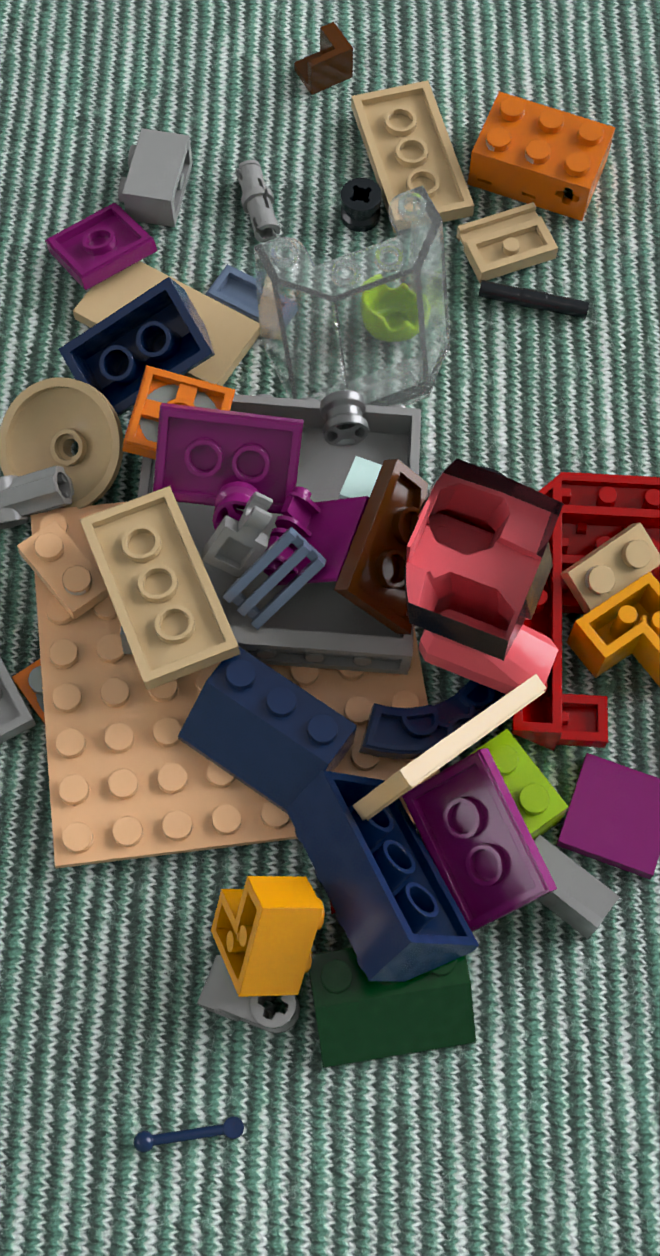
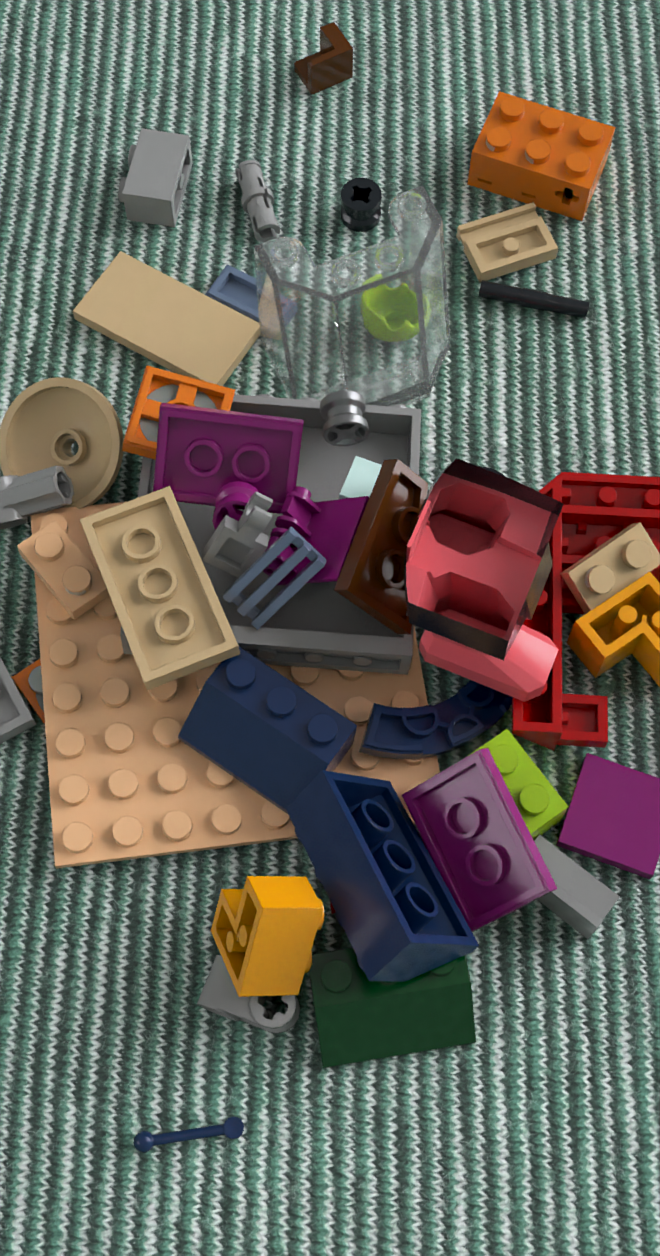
magenta tile [45,202,158,290] -> none
dark blue slope [58,277,215,417] -> none
tan plate [351,80,474,233] -> none
tile [353,674,546,821] -> none

